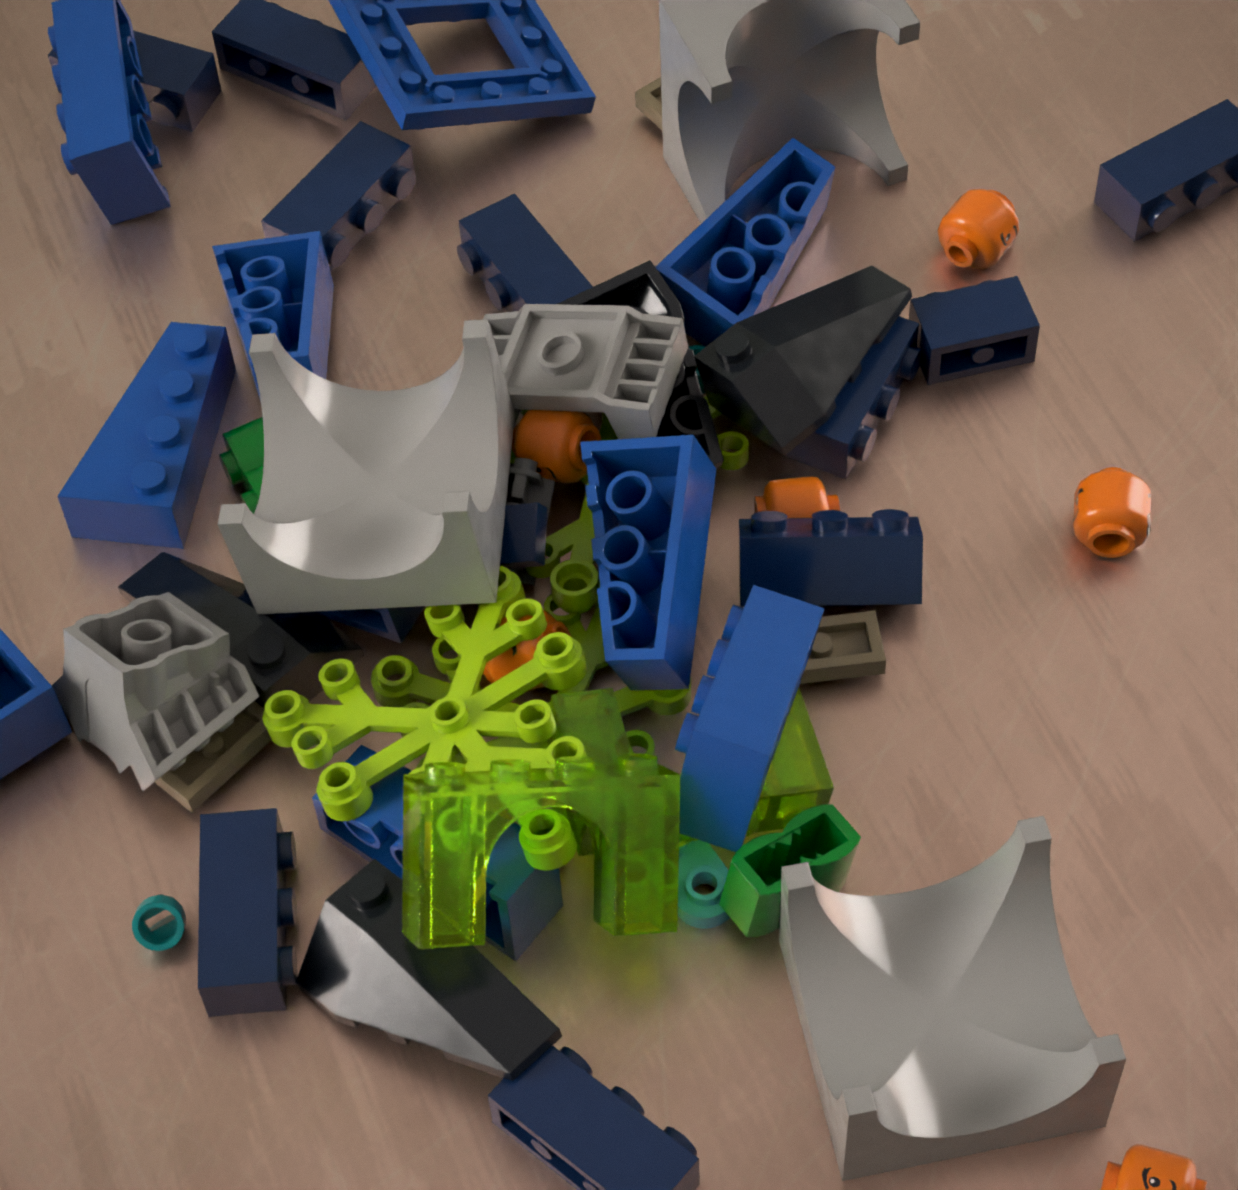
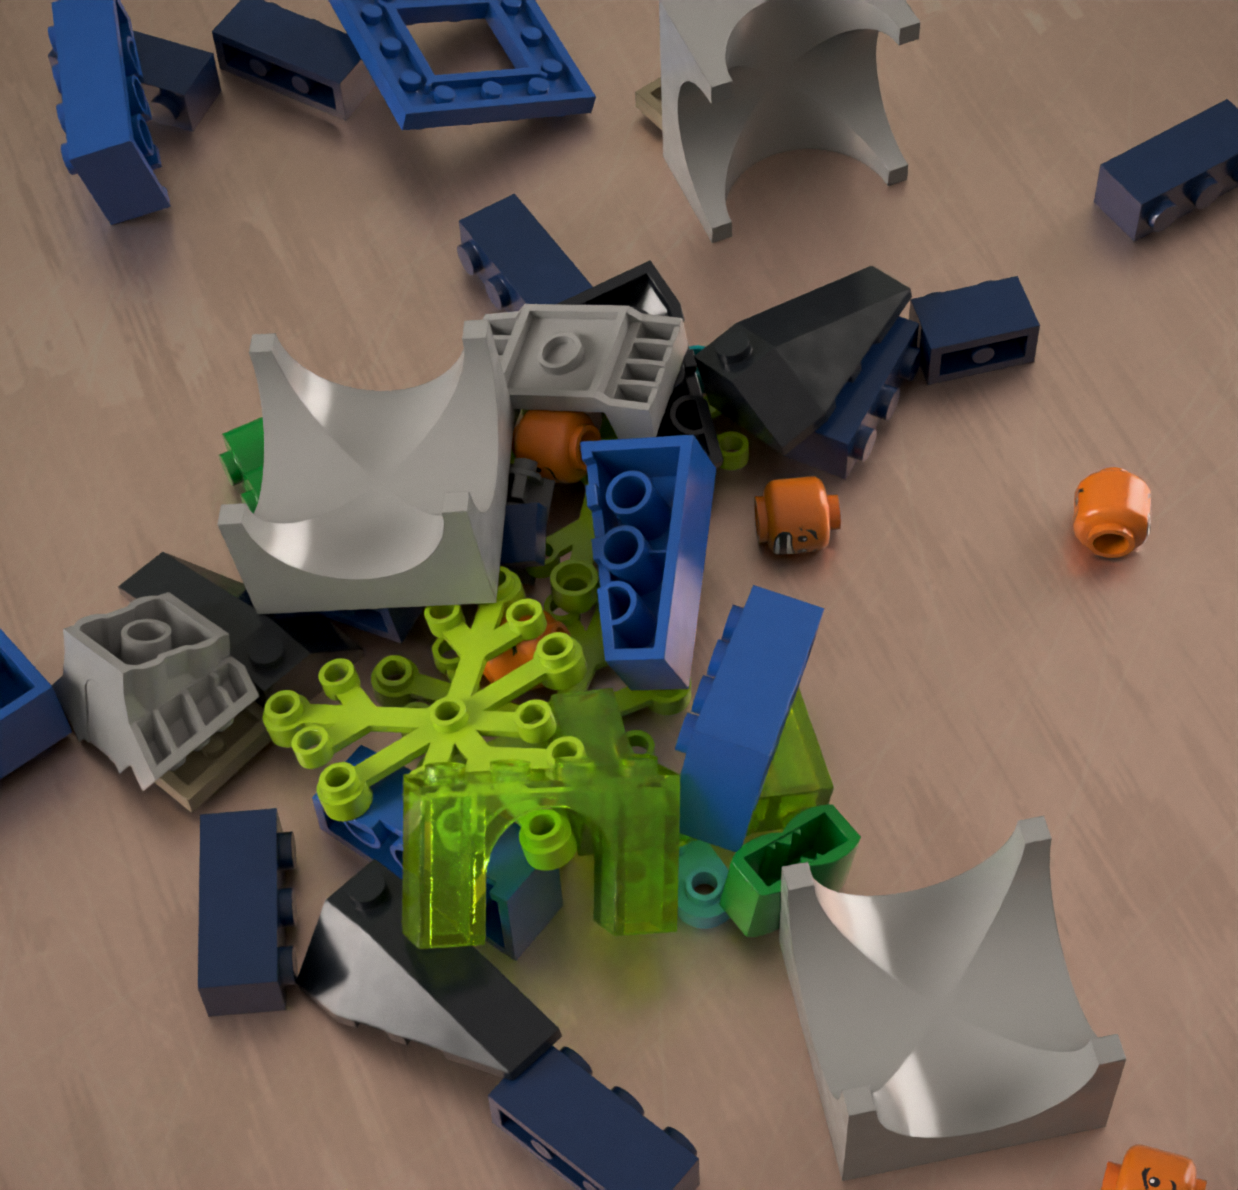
blue wedge [57,322,236,549] -> none
teal hinge [132,894,186,951] -> none
blue wedge [212,231,334,402] -> none
dark blue brick [261,121,416,272] -> none
blue wedge [656,138,836,347] -> none
dark blue brick [739,509,923,607] -> none
dark tan plate [800,610,886,684] -> none
orange head [938,189,1019,270] -> none

